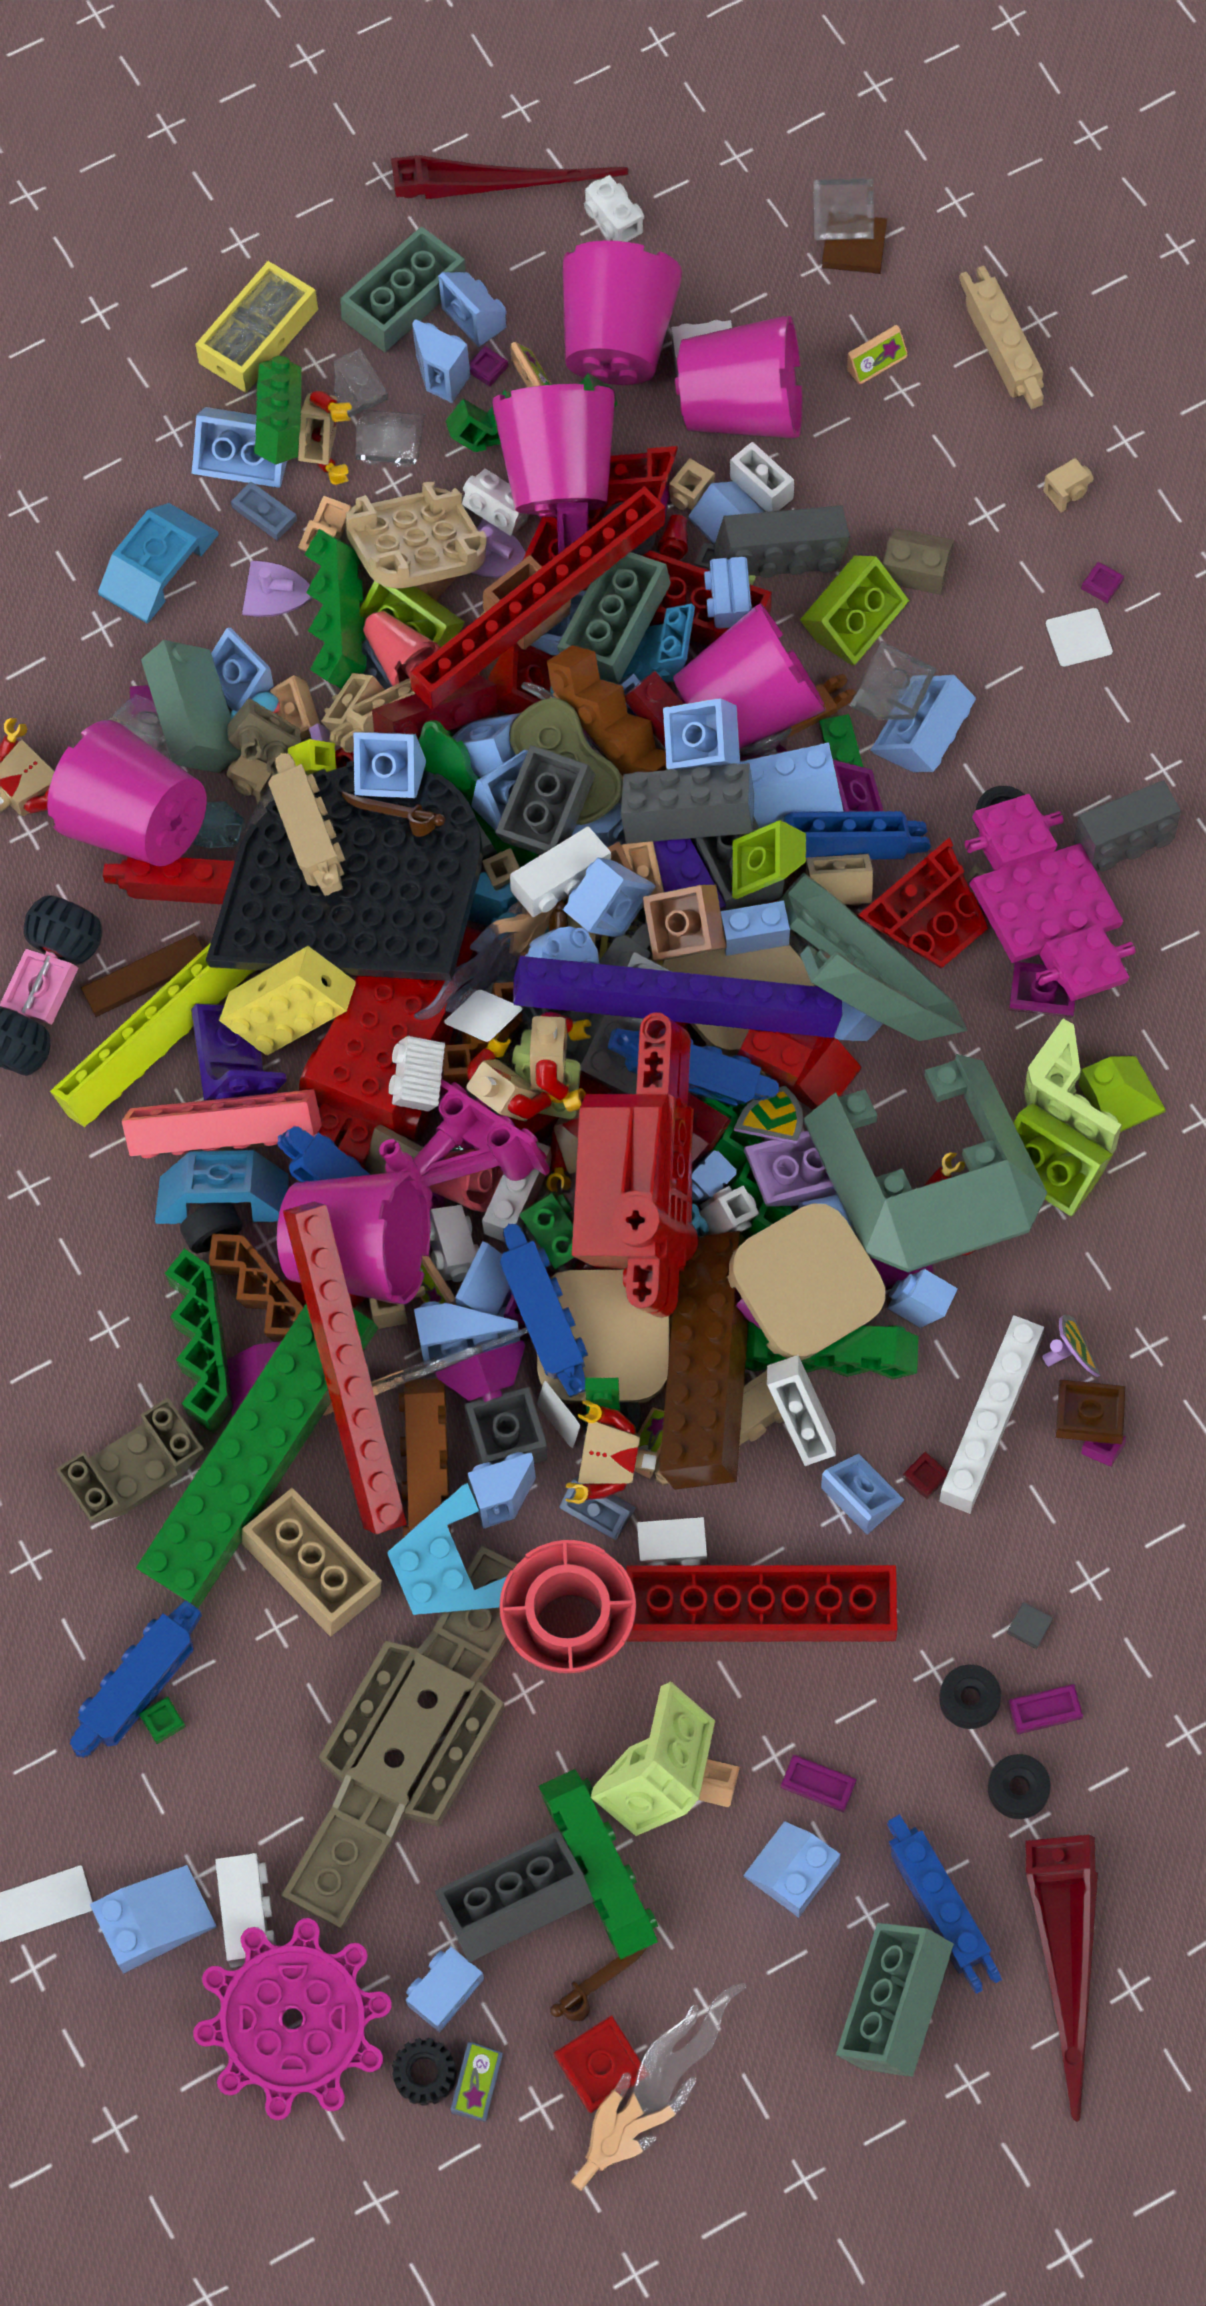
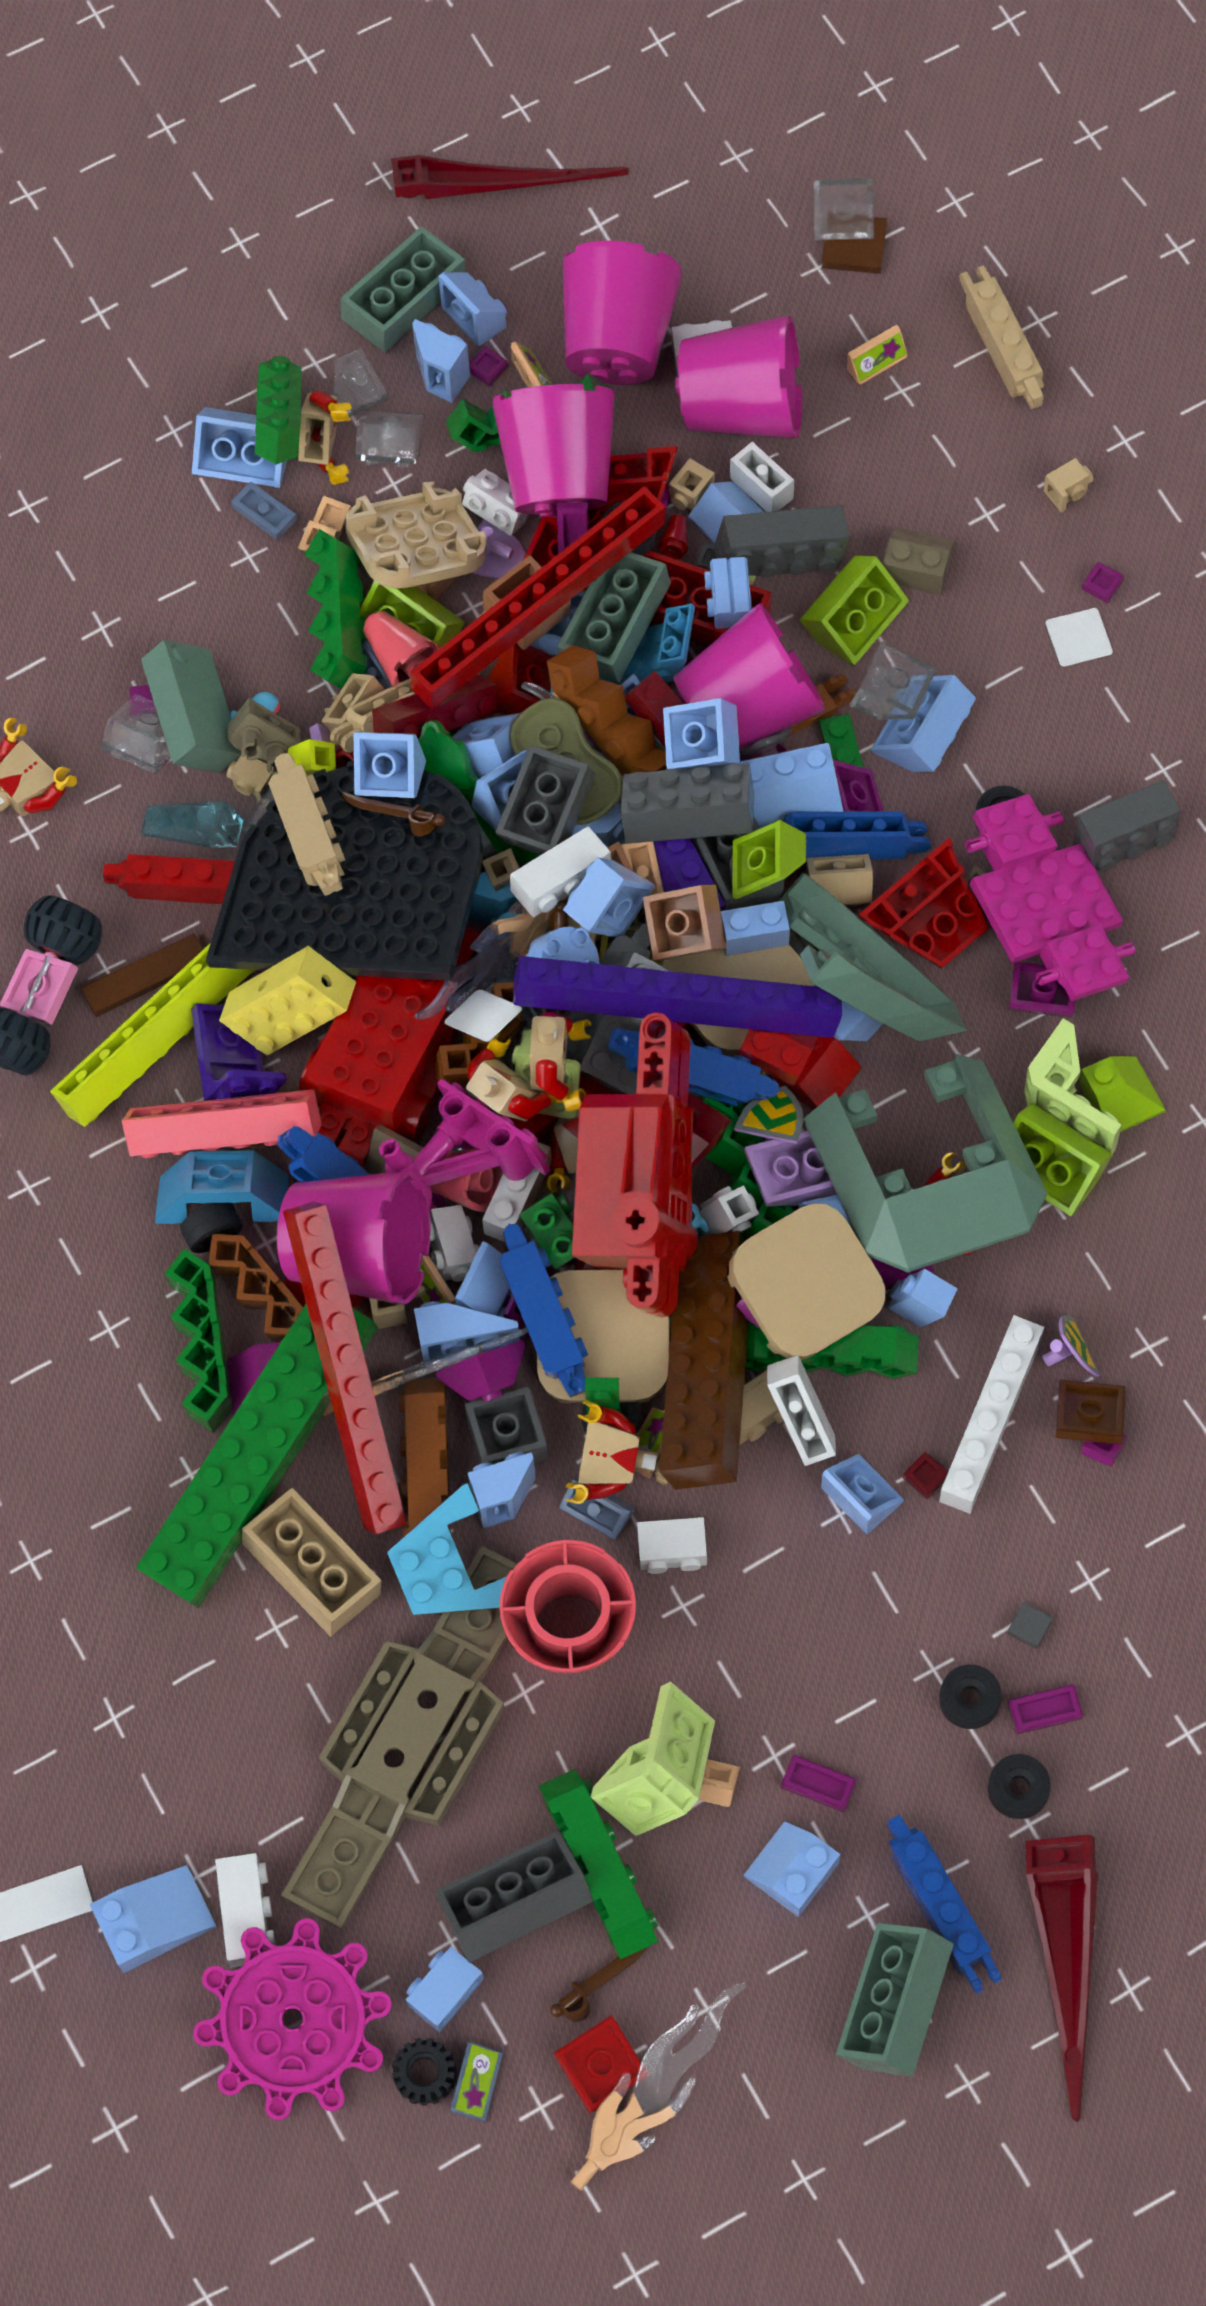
dark pink cone [47,720,207,866] -> none
dark tan slope [56,1397,204,1523] -> none
blue hinge [69,1600,202,1759] -> none
dark azure slope [98,503,219,624] -> none
green tile [139,1696,186,1744] -> none
brick [195,261,318,393] -> none
light blue slope [211,627,274,712] -> none
lavender shield [242,561,313,617] -> none
light nougat slope [270,675,320,739] -> none
white brick [389,1036,445,1111] -> none
white sticker [537,1381,580,1448] -> none
white brick [584,175,644,242] -> none
red brick [626,1565,897,1642] -> none
light blue brick [692,1150,737,1203] -> none

